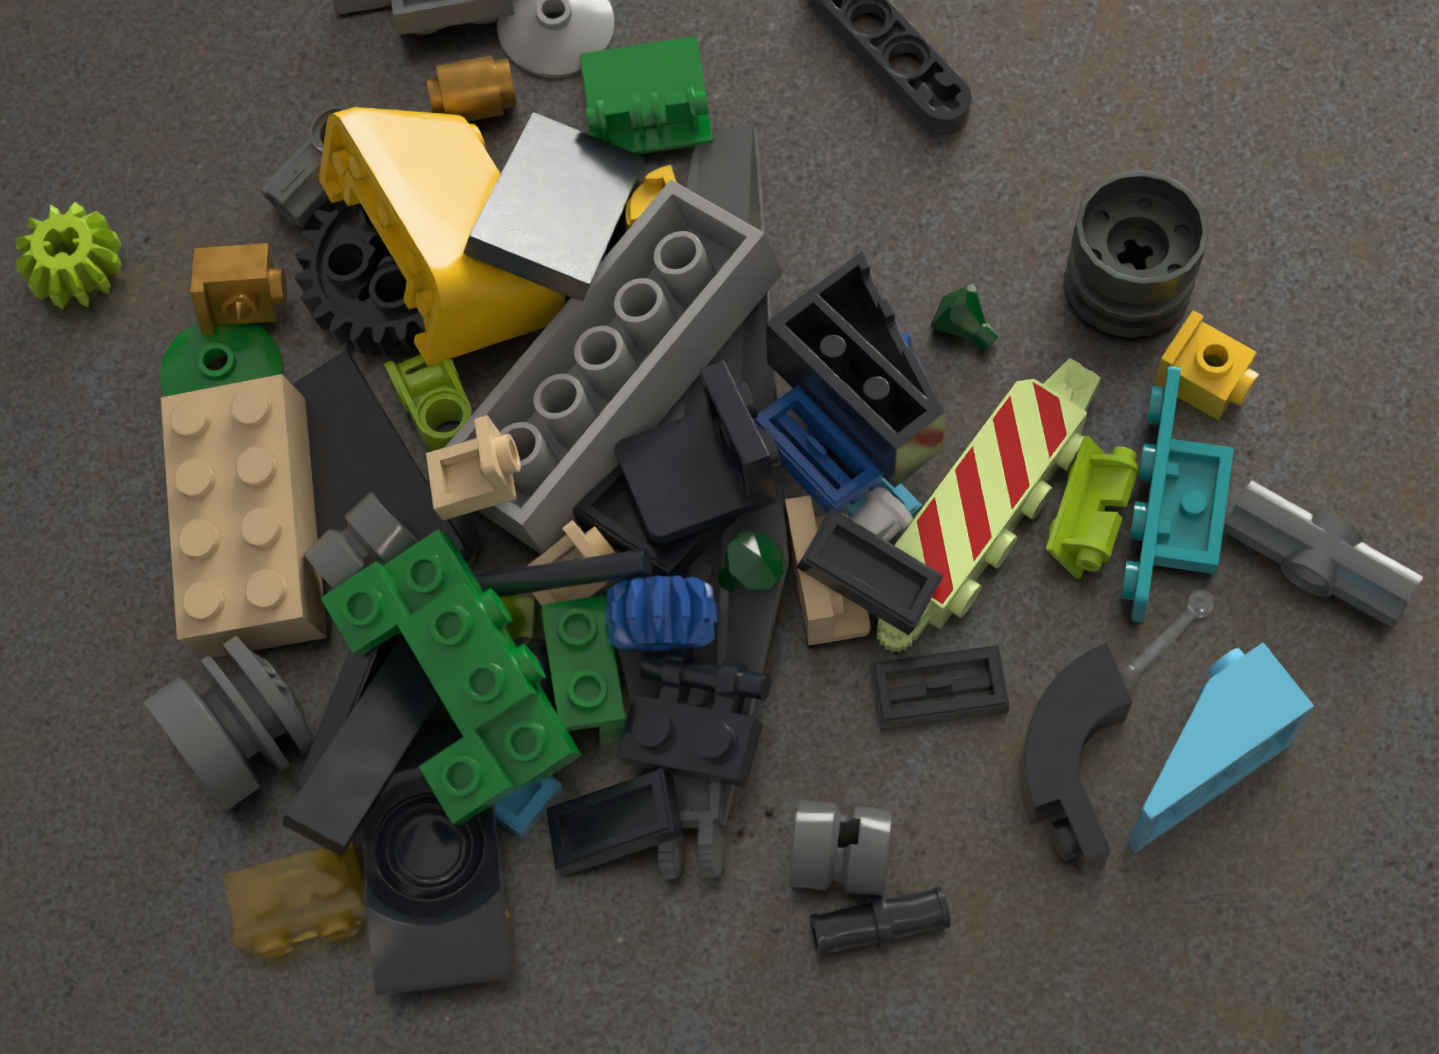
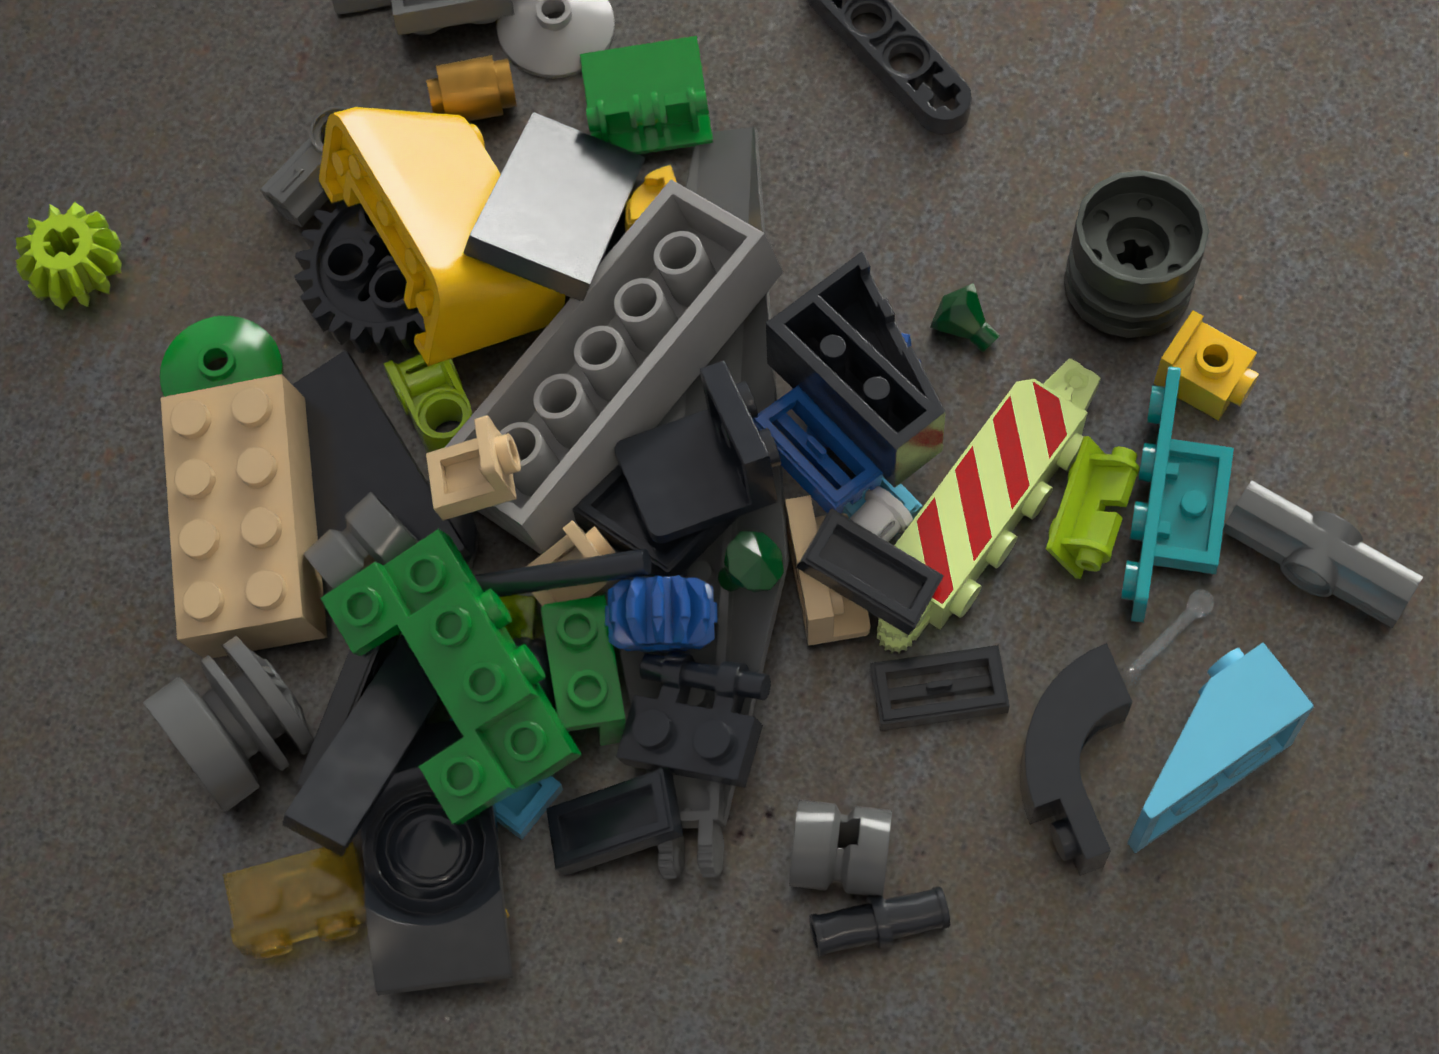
pearl gold brick [190,243,287,336] -> none

